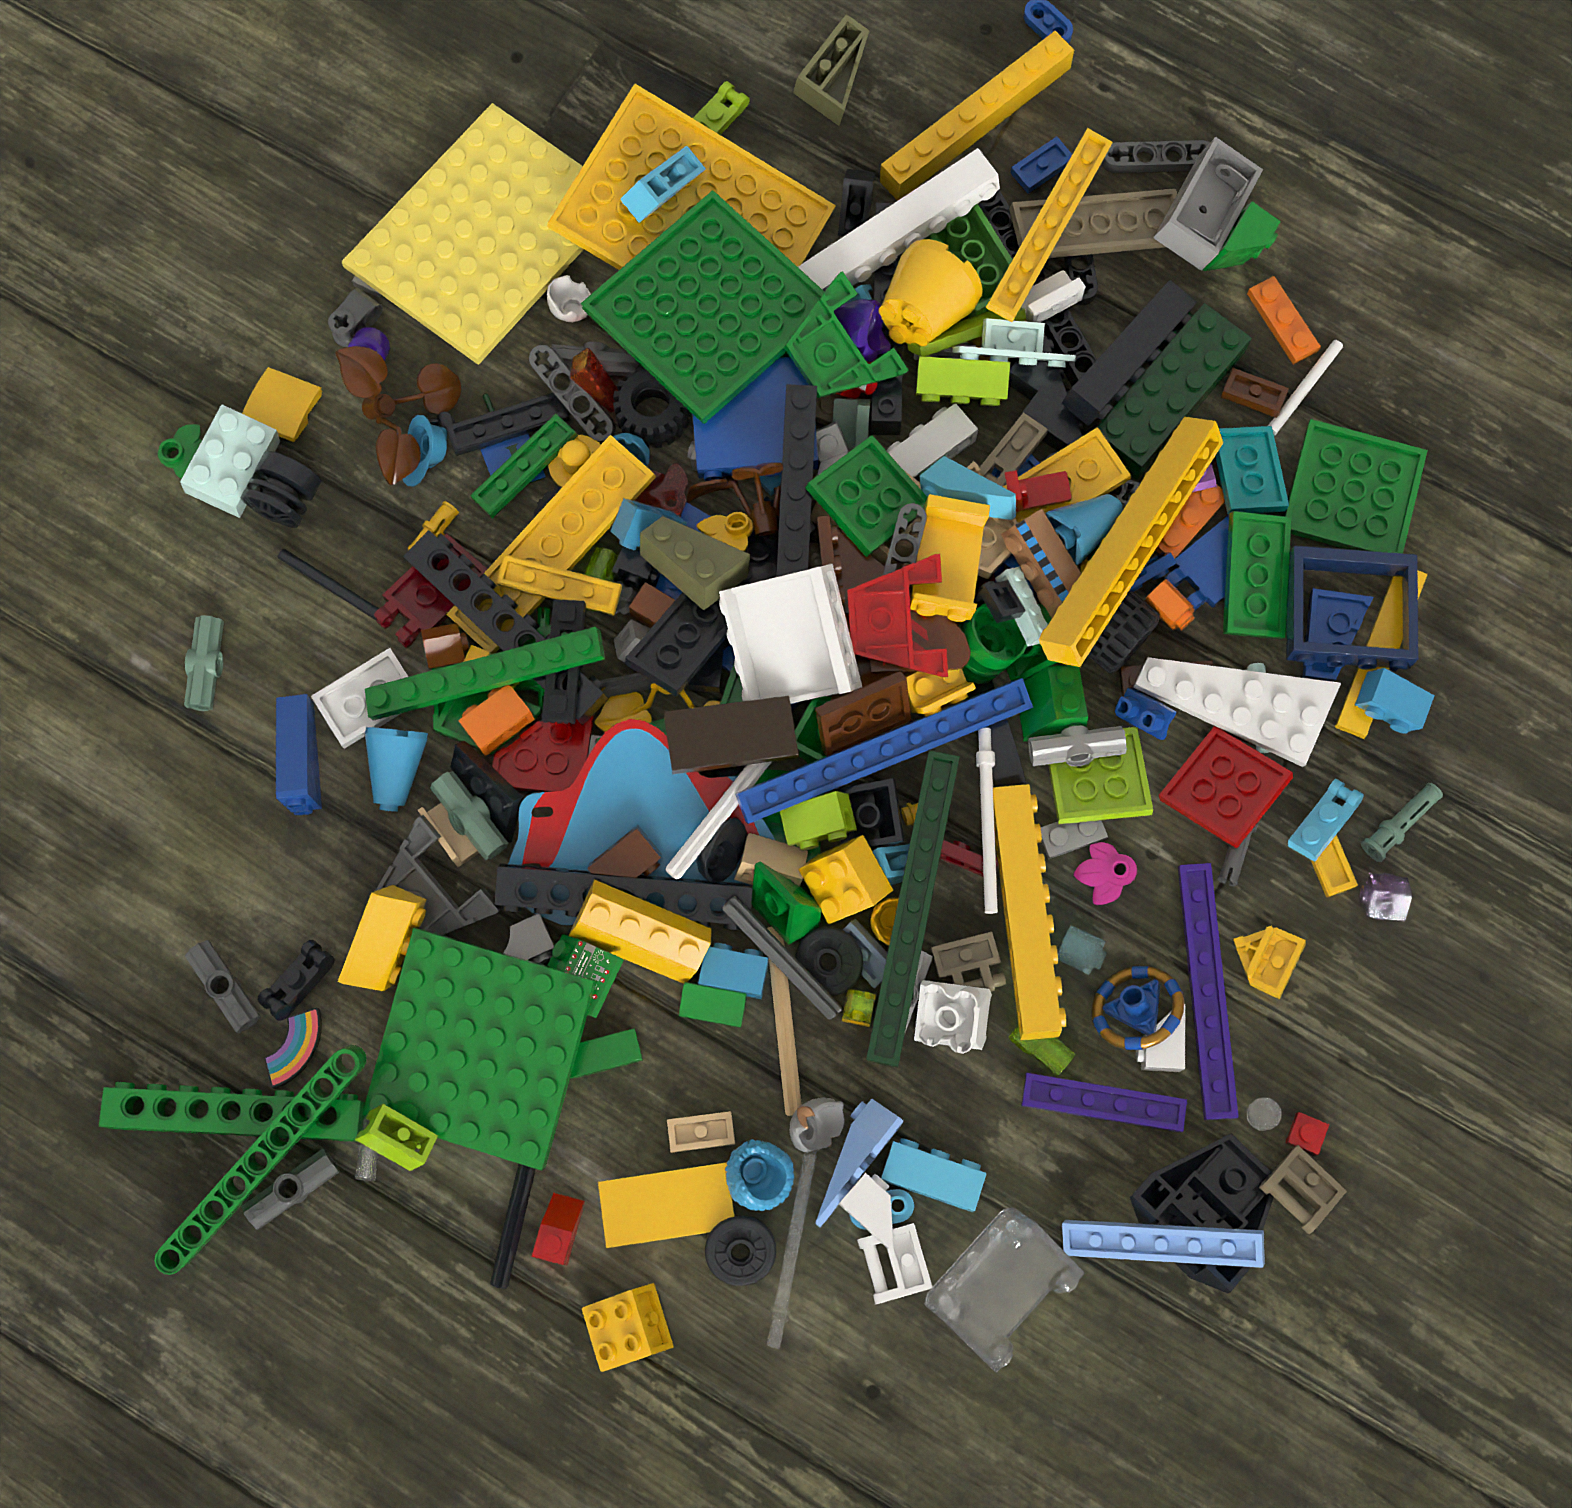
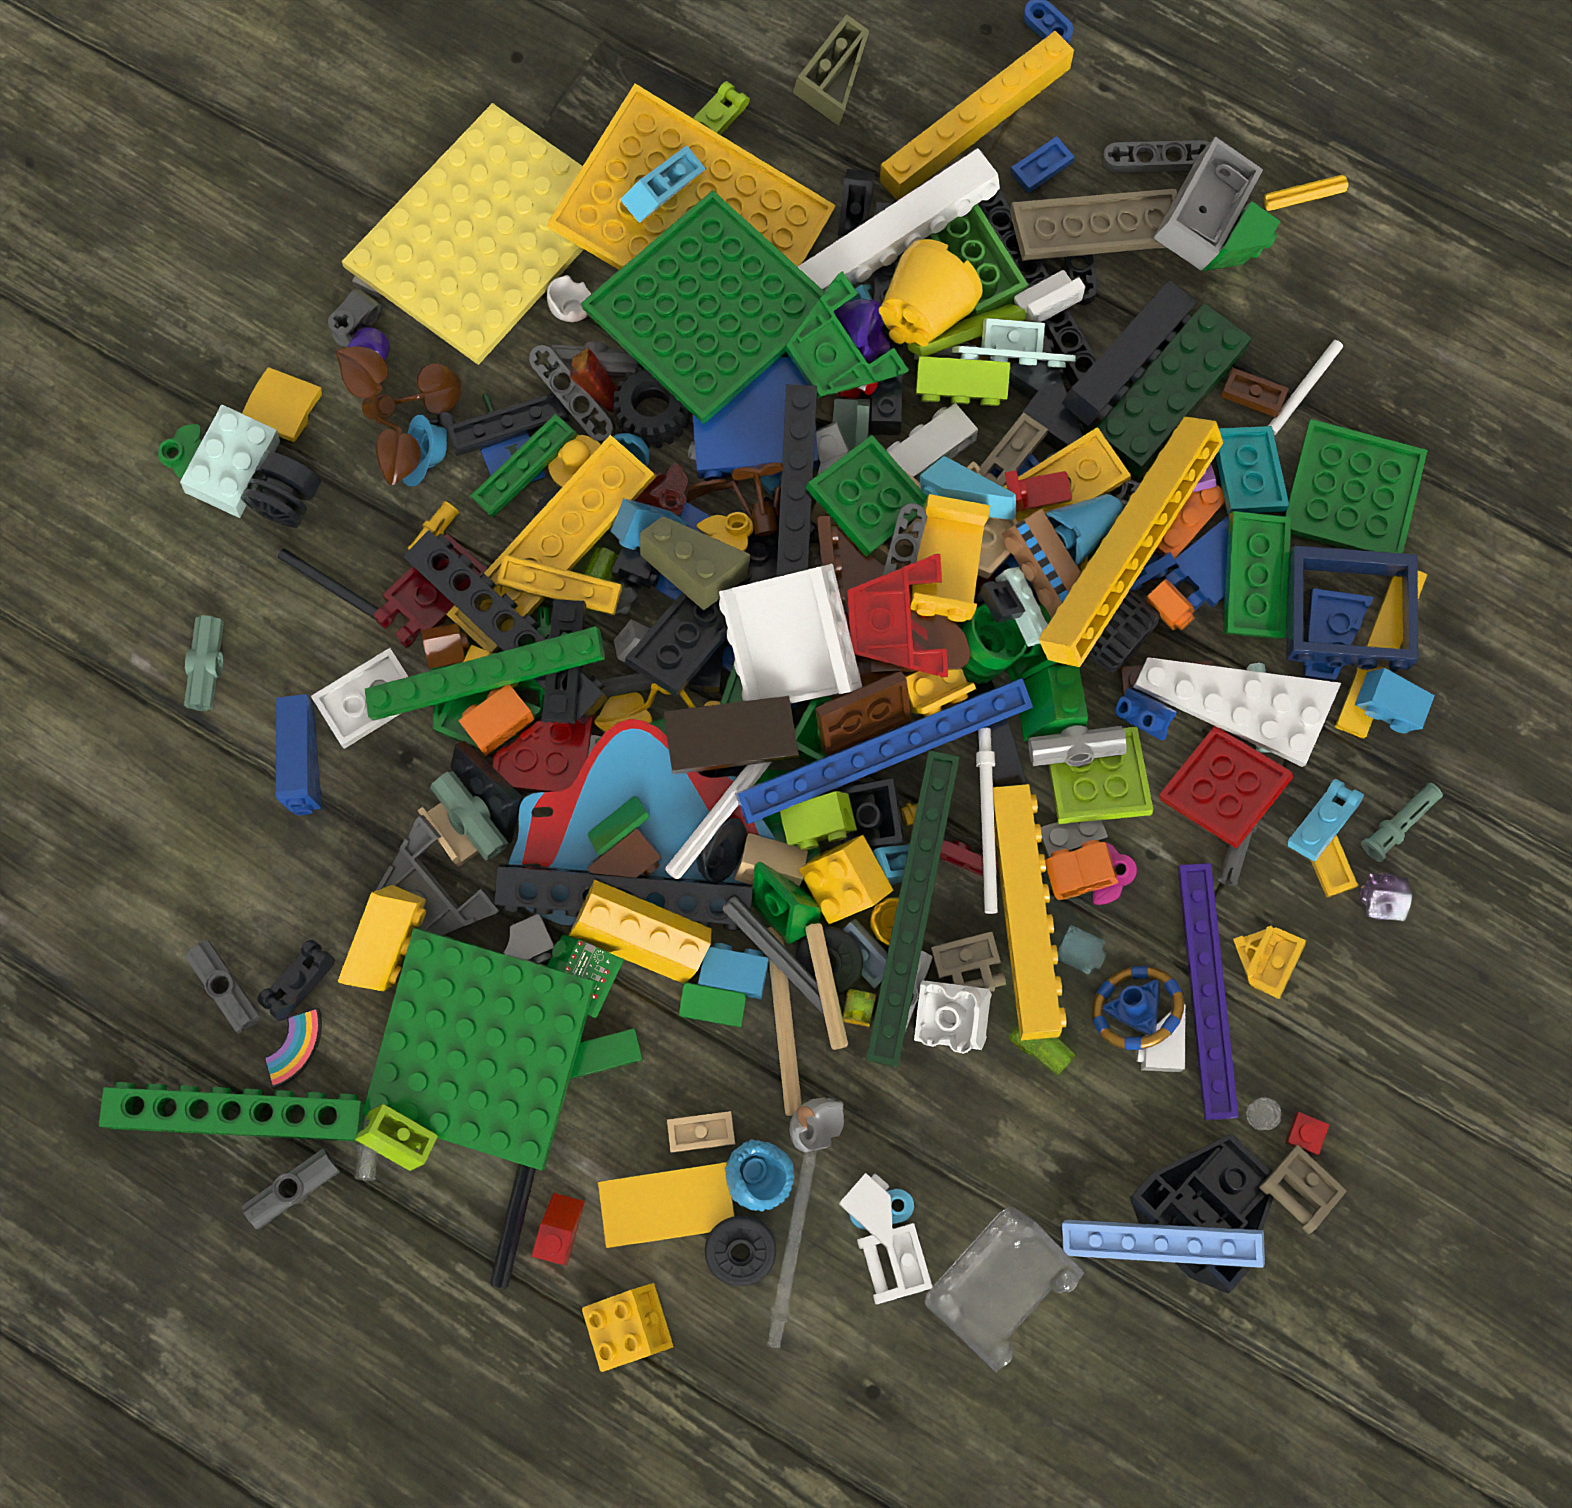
green beam [154,1045,367,1275] -> none
dark azure cone [365,727,428,812] -> none
dark orange brick [629,582,675,628] -> none
light blue wedge [815,1099,903,1228] -> none
medium azure brick [881,1138,987,1212] -> none
yellow plate [986,128,1113,322] -> none
dark purple plate [1021,1073,1187,1133] -> none
orange plate [1247,276,1321,365] -> none
none -> green slope [588,796,650,856]
none -> tan axle [805,923,848,1050]
none -> orange brick [1045,840,1119,901]
none -> yellow axle [1263,175,1348,211]

